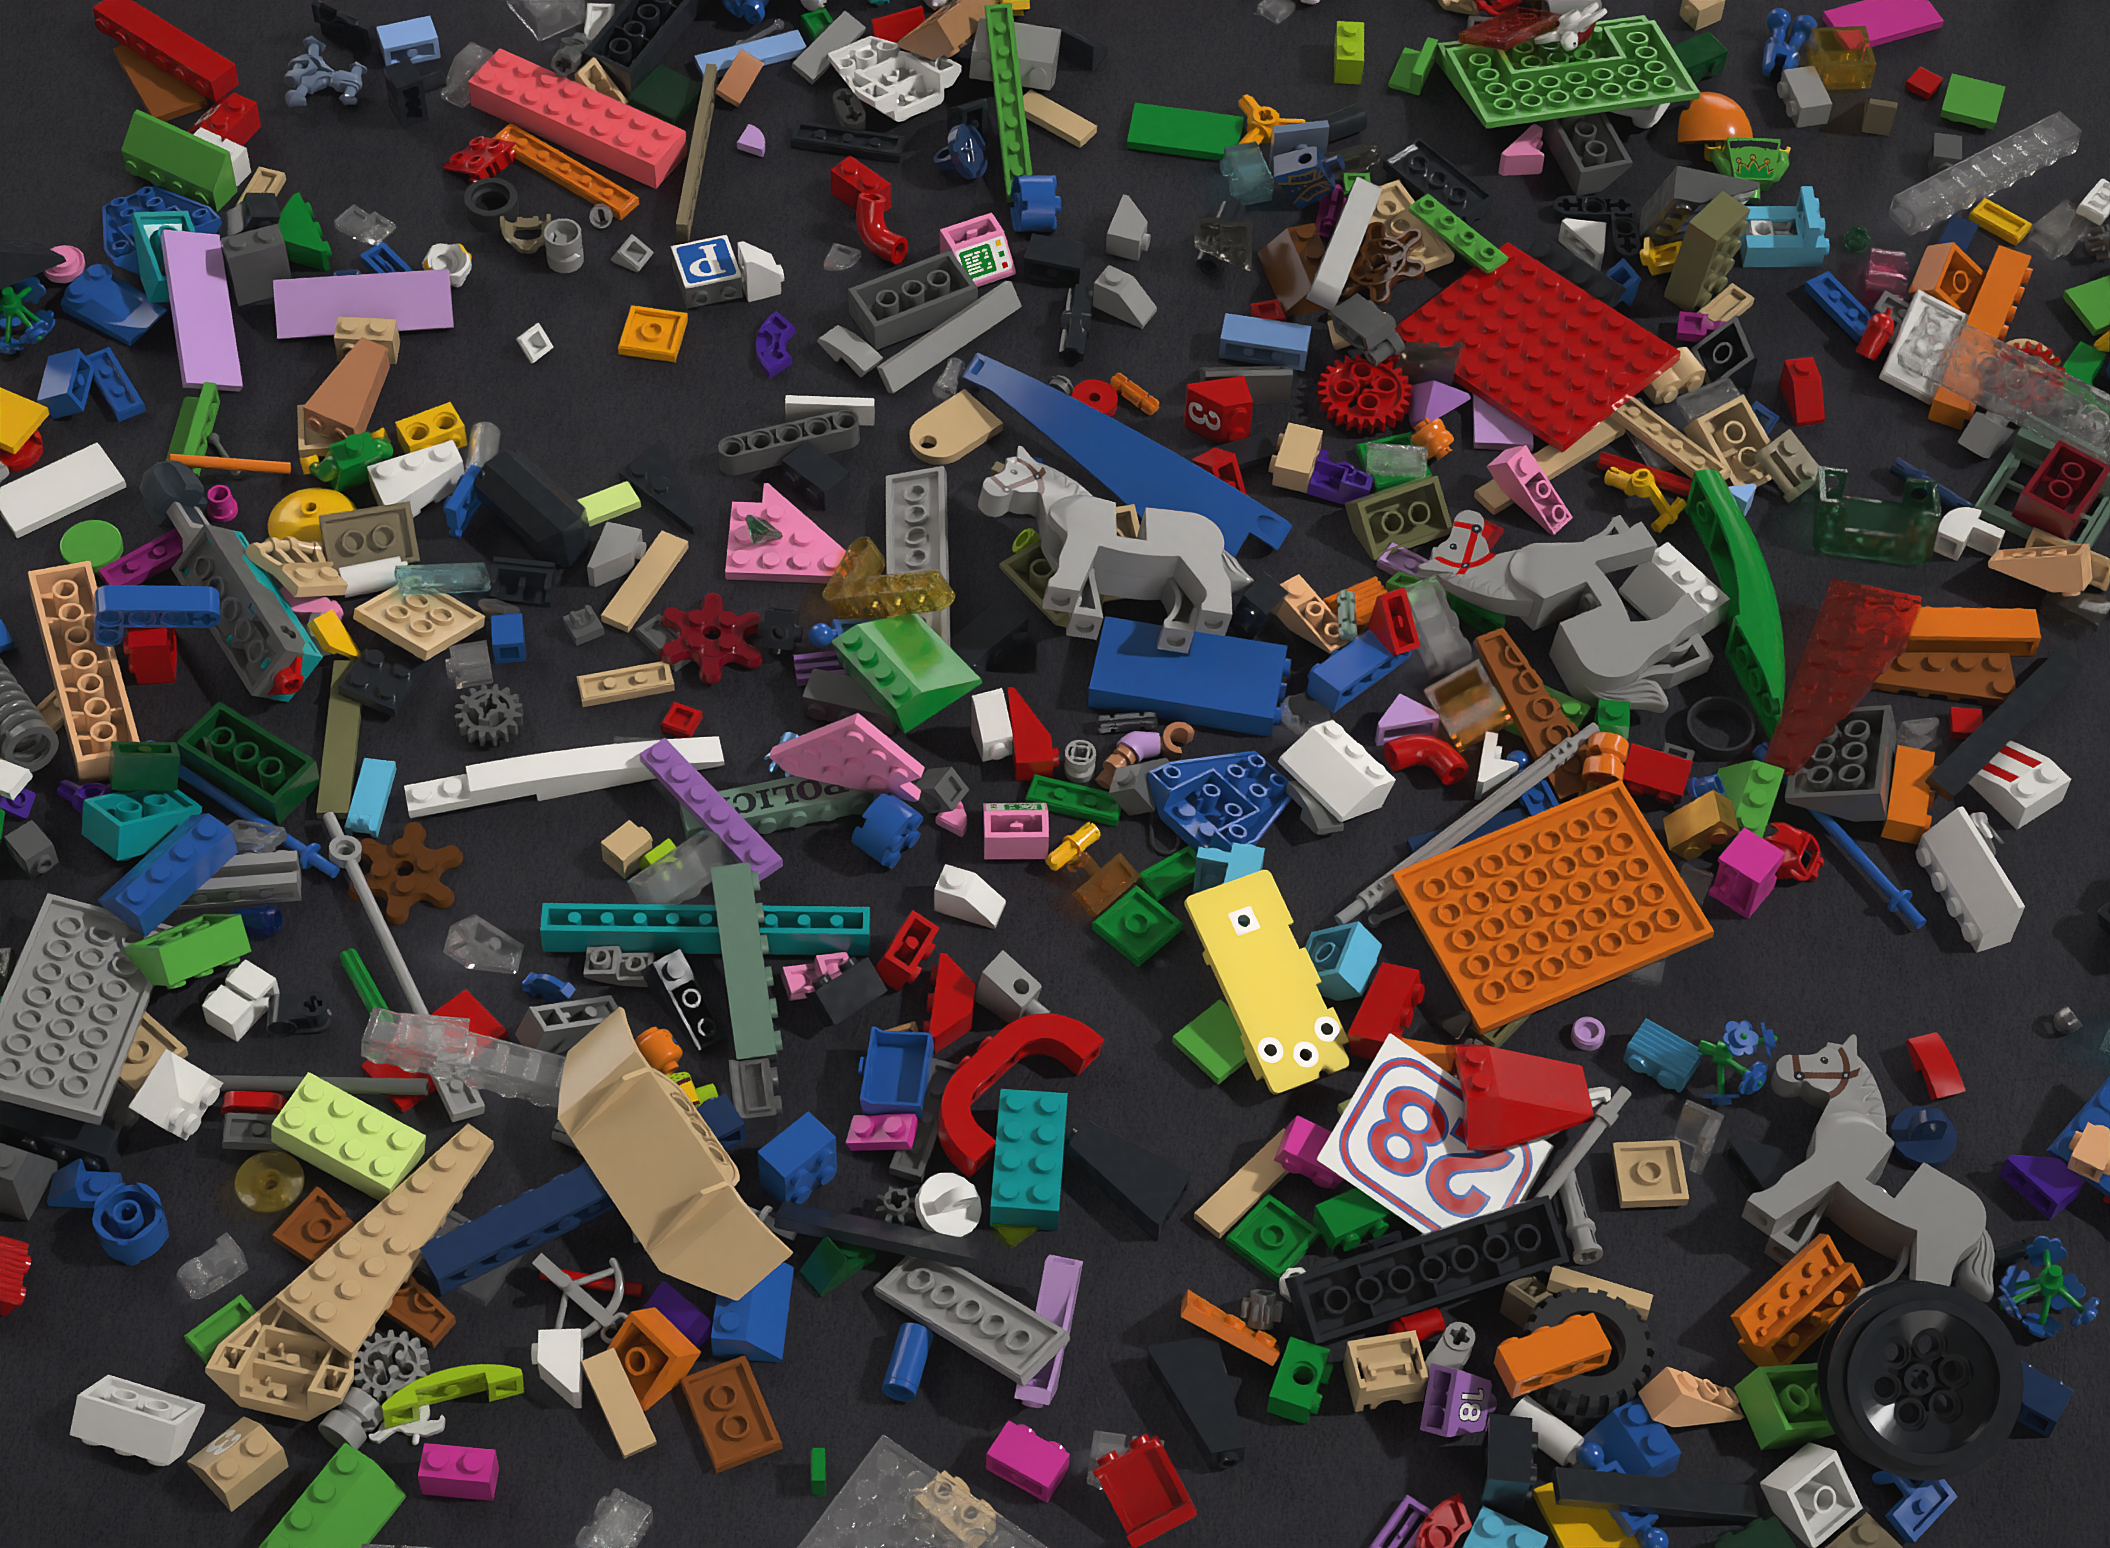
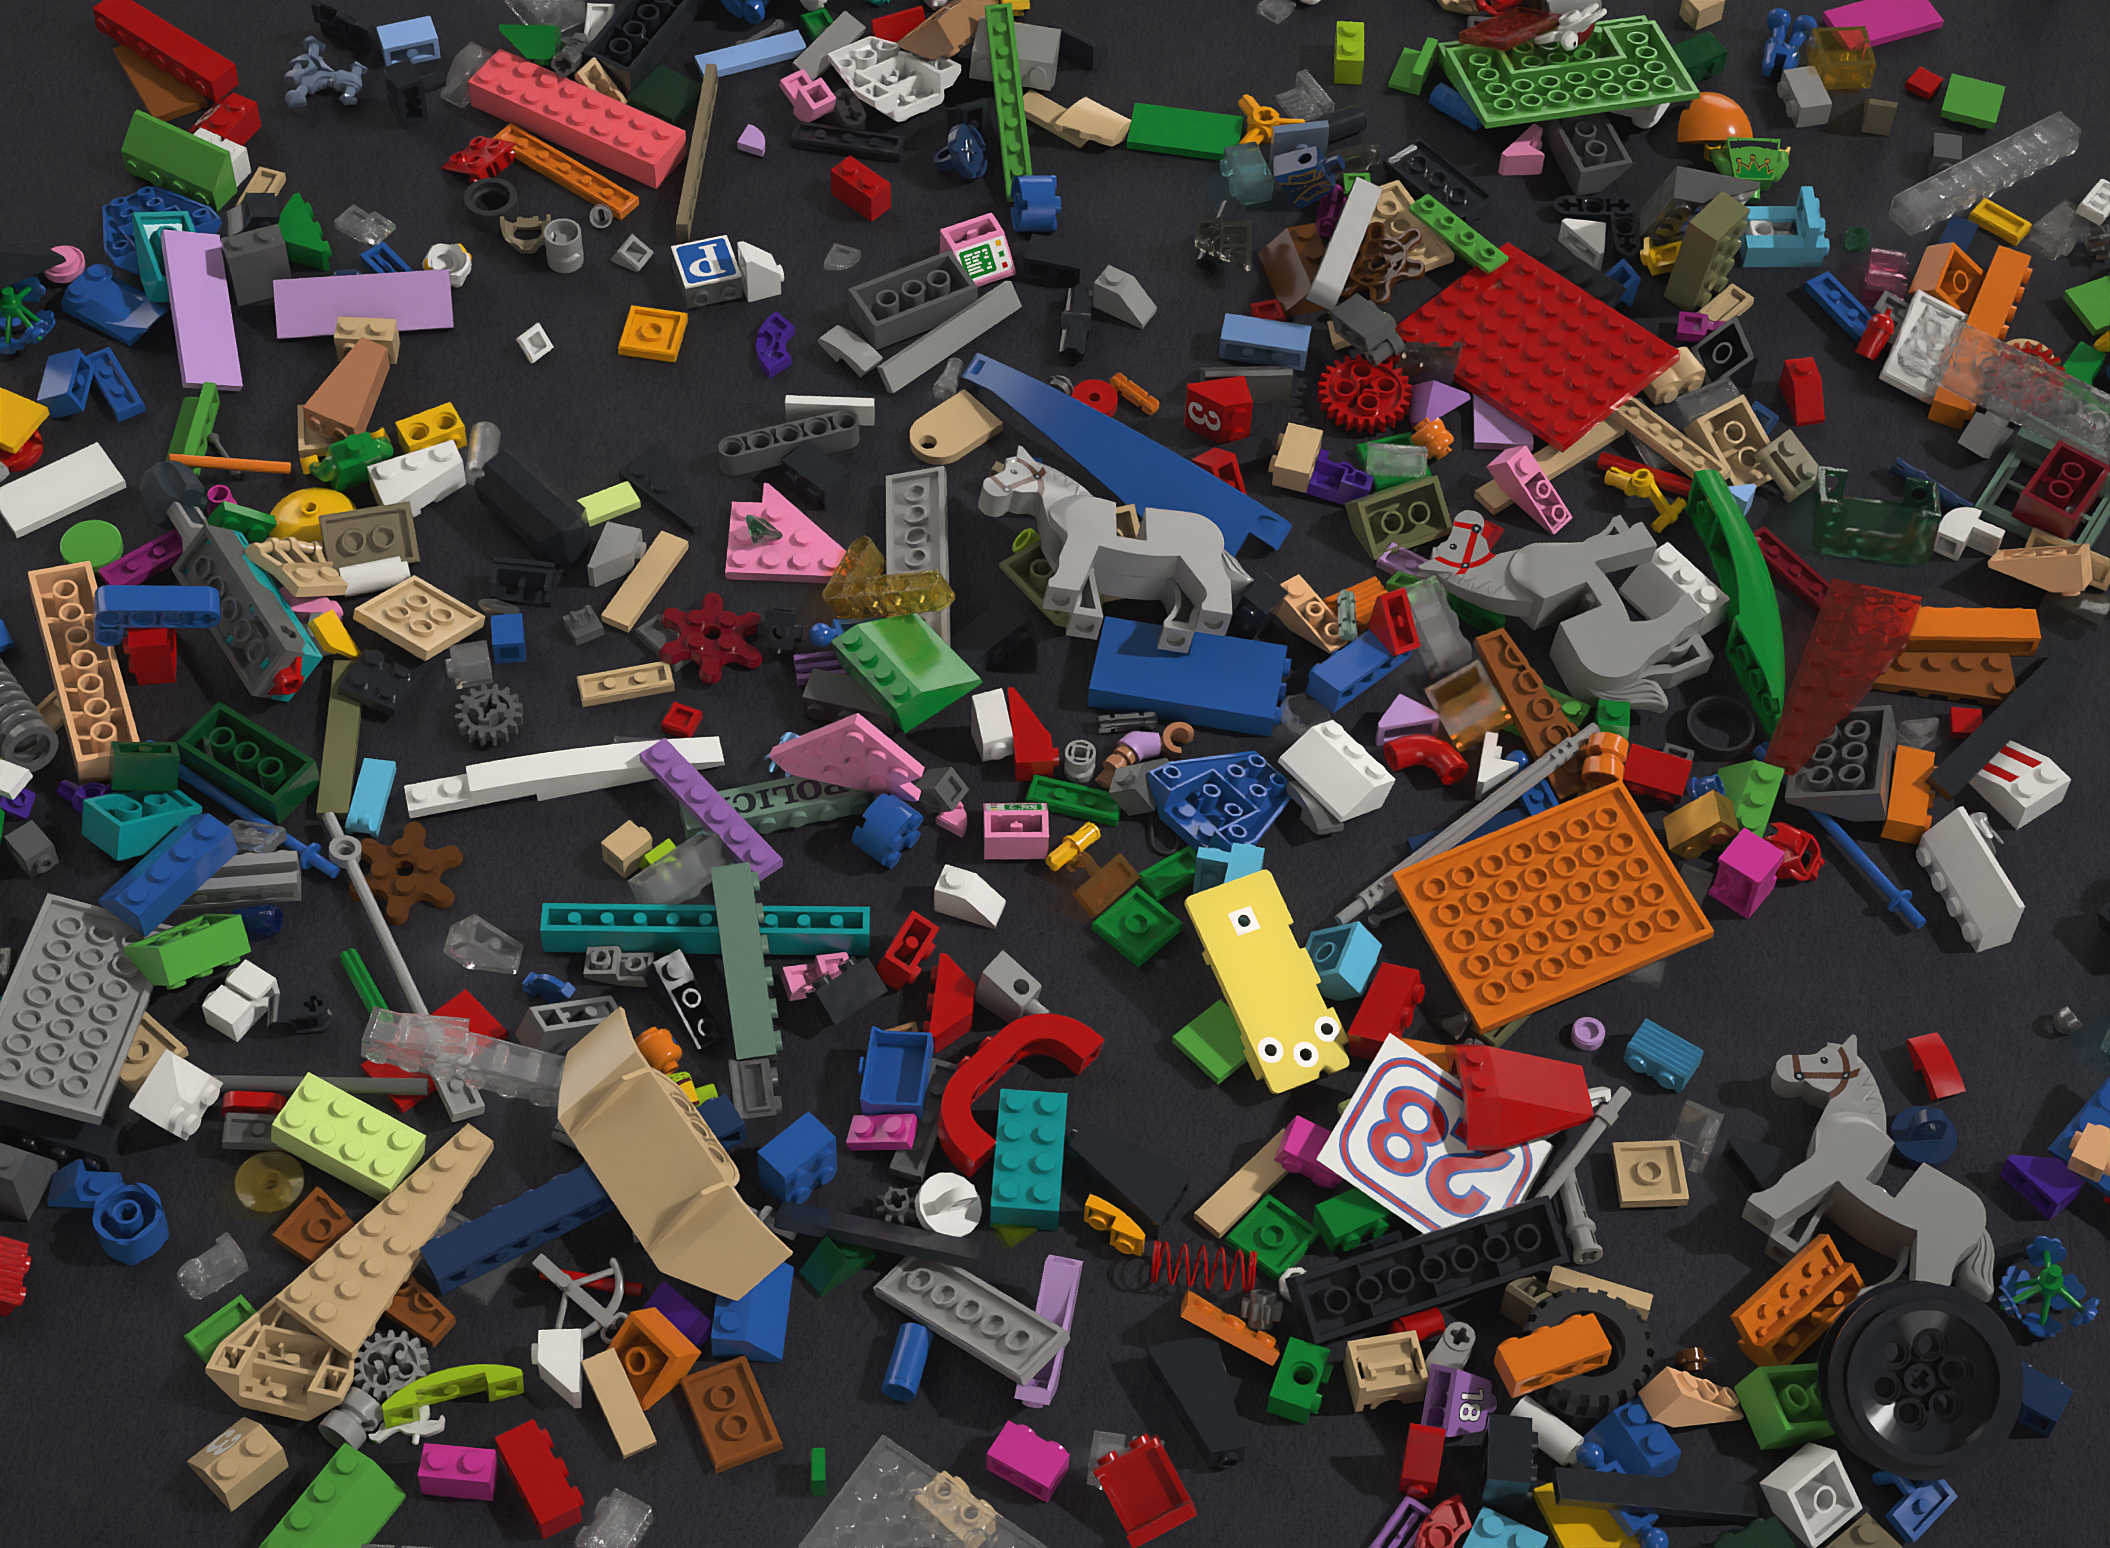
white slope [70,1375,205,1466] -> none
clear light blue tile [394,562,491,595] -> none
blue plate [443,464,483,539] -> none
nougat slope [714,49,764,107] -> none
red cylinder [856,192,908,264] -> none
light grey slope [1106,194,1151,261] -> none
blue plant [1697,1020,1778,1108] -> none
none -> green plate [207,501,277,543]
none -> red brick [495,1419,585,1540]
none -> green slope [499,24,561,66]
none -> bright pink brick [779,69,837,123]
none -> tan slope [1053,97,1131,147]
none -> light orange slope [1084,1194,1145,1257]
none -> red piece [1150,1240,1257,1294]
none -> clear panel [1276,69,1334,122]
none -> red slope [1398,1423,1446,1499]
none -> blue axle [1429,83,1482,131]
none -> reddish brown plate [1674,1348,1708,1374]
none -> dark red tile [1753,526,1849,621]

